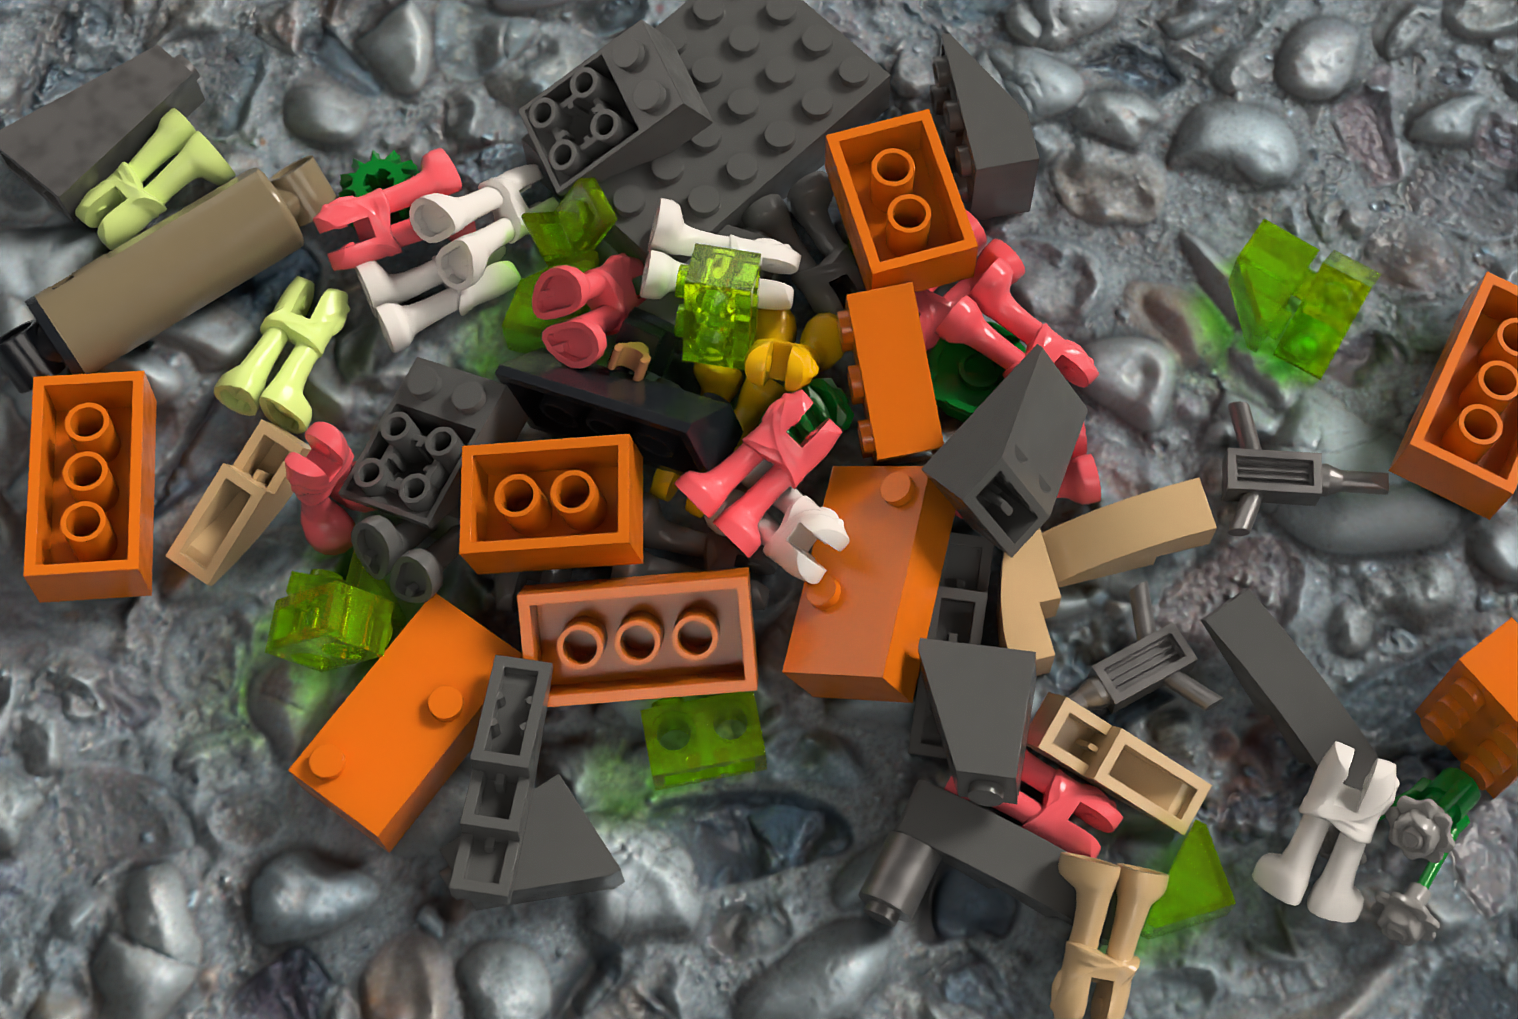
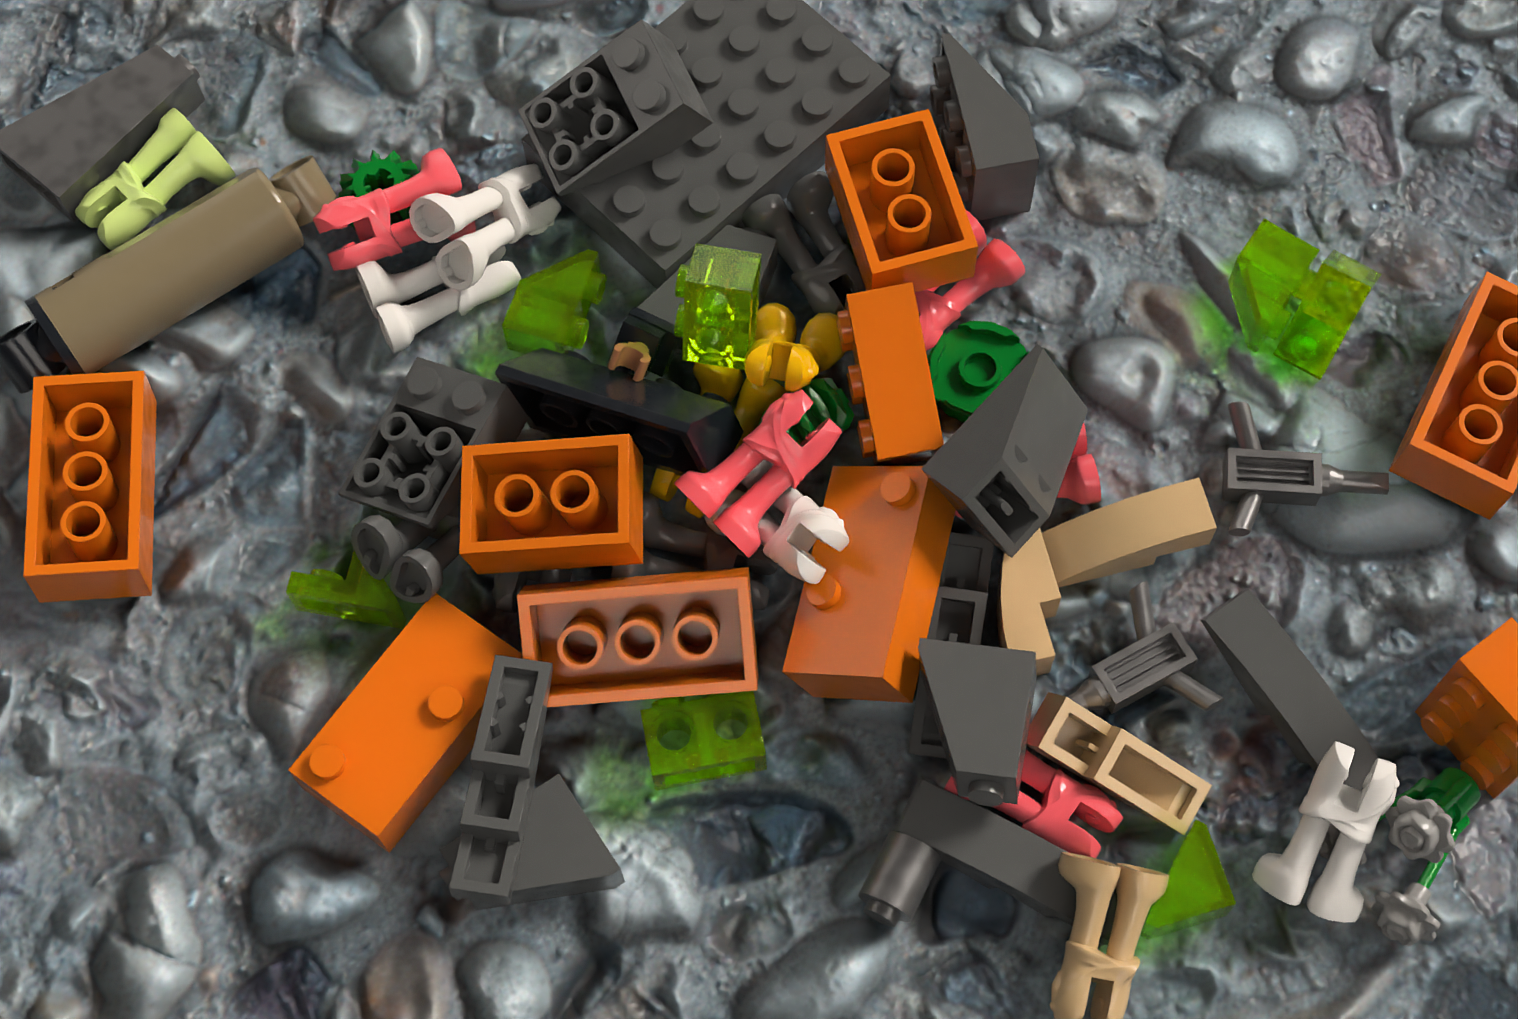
tan slope [165,419,311,586] -> none
yellowish green piece [213,276,350,434] -> none
clear neon green brick [265,580,394,672] -> none
coral piece [284,422,376,555] -> none
clear neon green slope [521,177,618,269] -> none
coral piece [532,253,647,369] -> none
white piece [640,198,801,310] -> none
coral piece [935,258,1099,388] -> none

